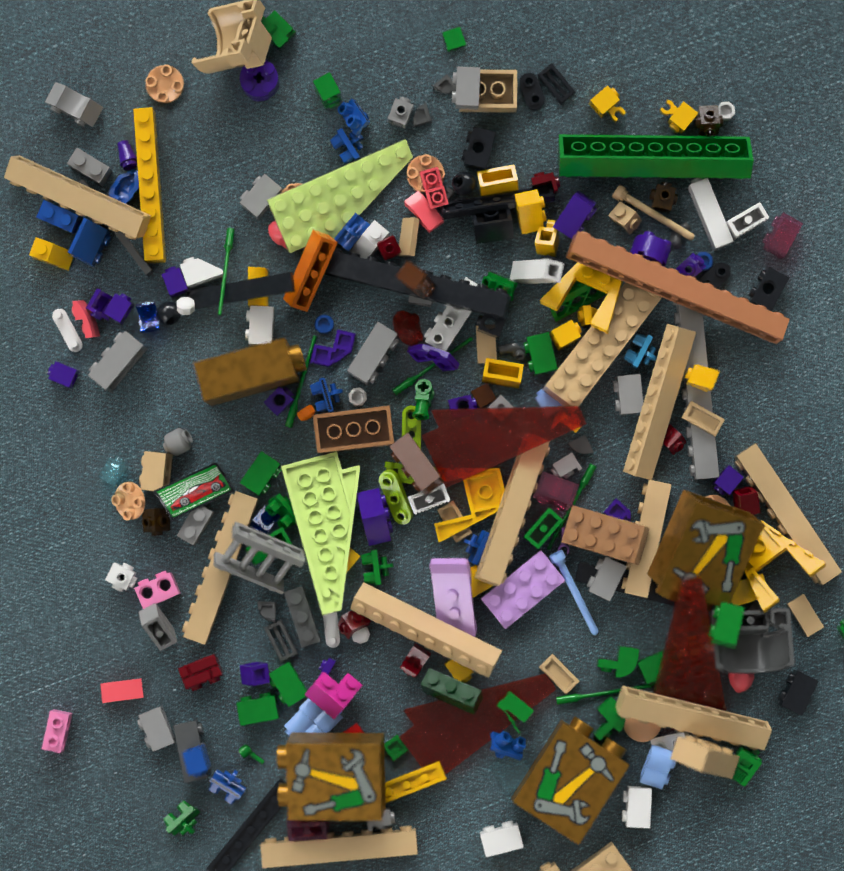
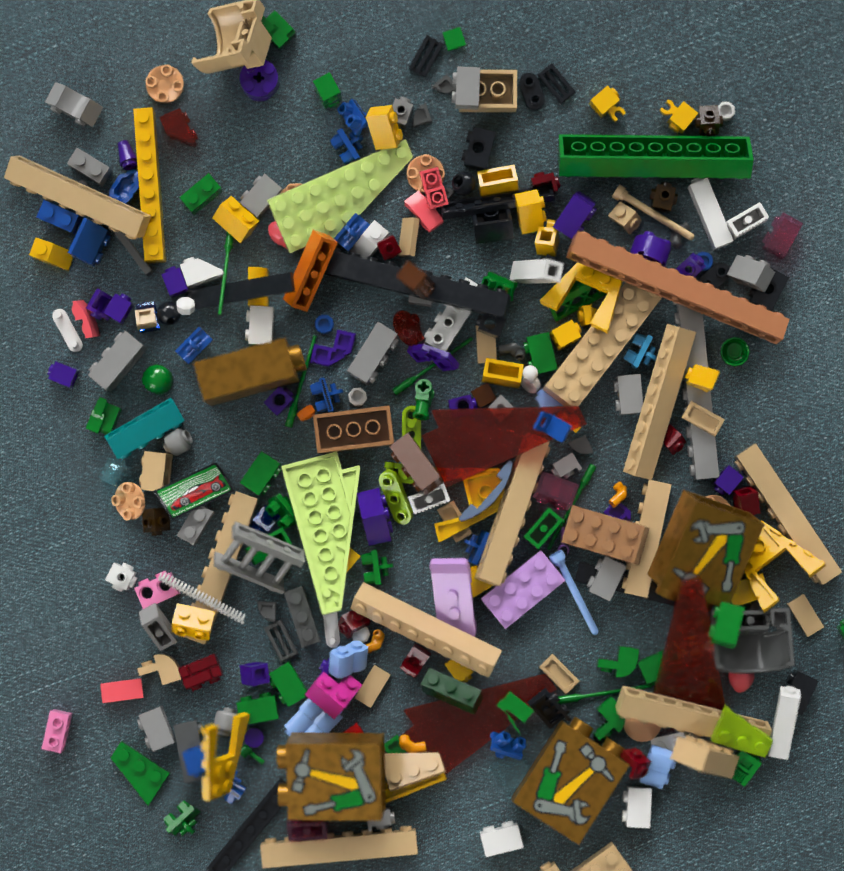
none -> green piece [86,397,122,435]
none -> teal brick [104,398,185,459]
none -> green wing [111,741,170,806]
none -> tan tile [135,307,157,330]
none -> tan brick [137,654,182,685]
none -> green hair [142,364,174,395]
none -> white piece [158,572,245,625]
none -> clear red slope [159,108,198,147]
none -> yellow bracket [171,603,215,640]
none -> blue hips [175,327,213,364]
none -> green brick [179,173,223,215]
none -> yellow wing [201,712,250,802]
none -> yellow brick [212,196,259,243]
none -> light grey head [213,707,237,737]
none -> dark purple tile [244,728,264,748]
none -> light blue brick [329,641,368,678]
none -> tan tile [355,665,391,708]
none -> light orange arm [365,629,385,653]
none -> yellow brick [366,105,403,150]
none -> tan wing [385,753,446,791]
none -> light orange arm [399,735,426,753]
none -> black tile [409,35,444,78]
none -> sand blue slope [458,460,512,522]
none -> white plate [521,365,541,394]
none -> black bracket [528,688,572,729]
none -> blue bracket [533,411,572,443]
none -> light orange arm [609,481,627,508]
none -> dark red bracket [620,748,651,780]
none -> lime wing [711,705,773,758]
none -> green hair [720,337,750,367]
none -> light grey brick [727,255,775,292]
none -> white brick [768,686,800,760]

